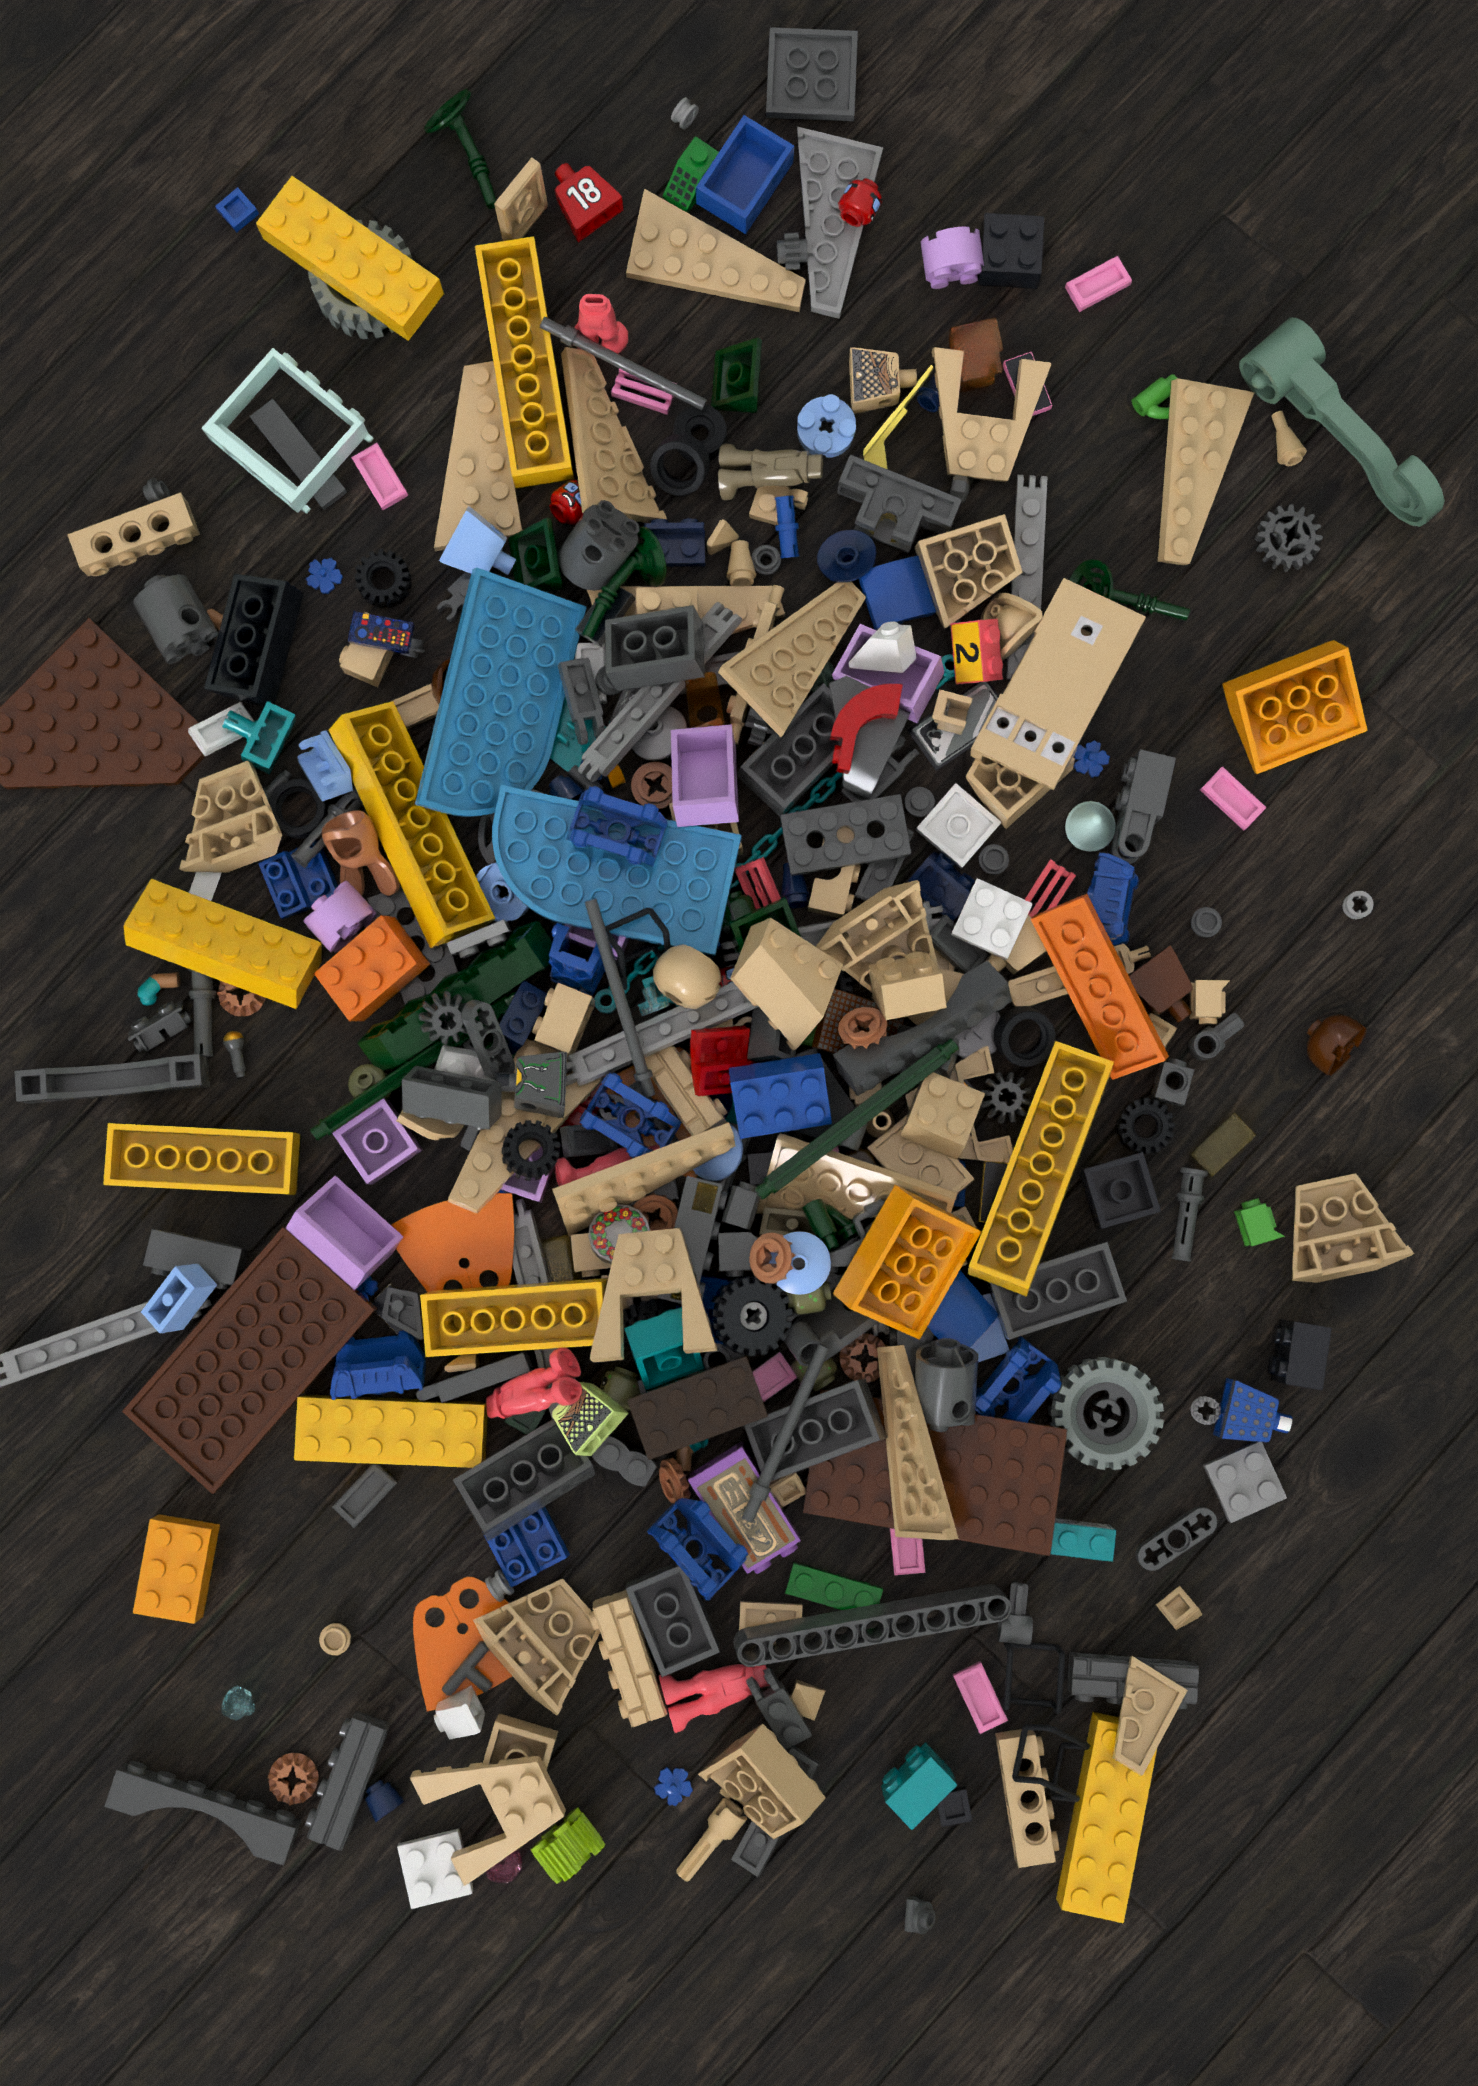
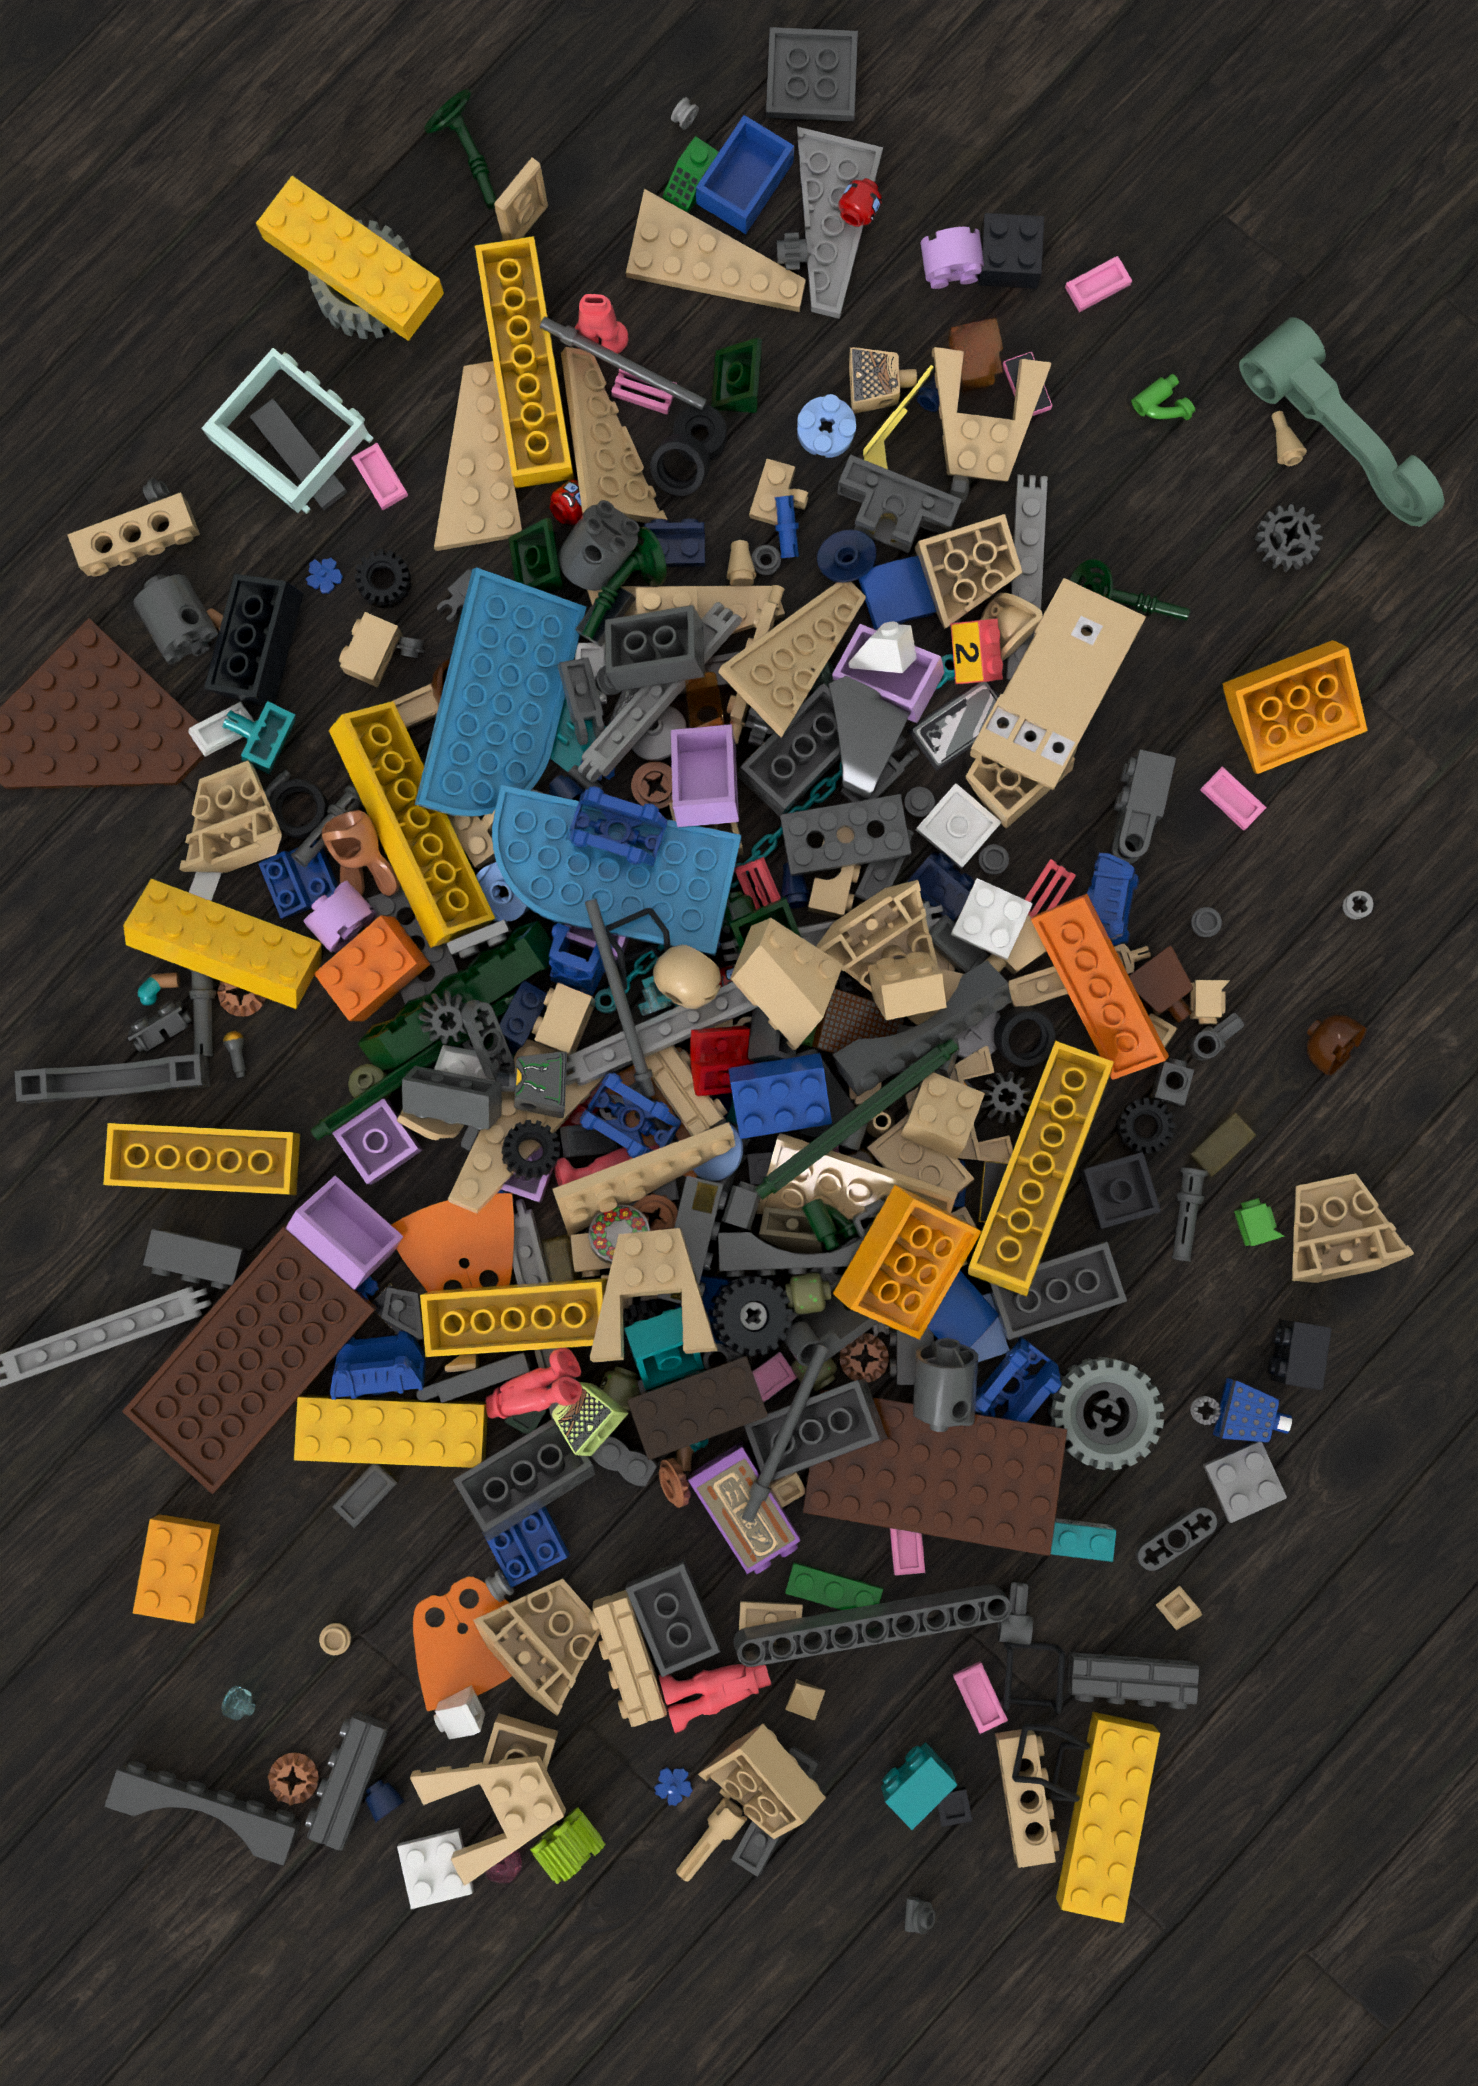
light blue brick [141,1264,217,1334] -> none
blue plate [215,187,259,233] -> none
light blue hinge [297,730,353,801] -> none
tile [348,611,415,654] -> none
light blue torso [439,506,516,575] -> none
dark grey piece [442,1641,493,1696] -> none
red torso [555,163,623,242] -> none
light orange piece [602,765,626,792] -> none
blue piece [647,1498,748,1601] -> none
tan slope [707,519,739,555] -> none
dark tan piece [718,444,823,501] -> none
dark grey hinge [746,1667,812,1750] -> none
nougat gear [749,1233,796,1284] -> none
light blue dish [769,1231,831,1295] -> none
red arch [829,684,903,774] -> none
nougat gear [838,1007,888,1049] -> none
tan wing [877,1345,959,1540] -> none
tan window [932,689,973,735] -> none
light aqua hat [1065,801,1116,852] -> none
blue plant [1073,740,1110,778] -> none
tan wing [1112,1656,1188,1776] -> none
tan wing [1158,378,1255,566] -> none
none -> tan plate [448,810,495,869]

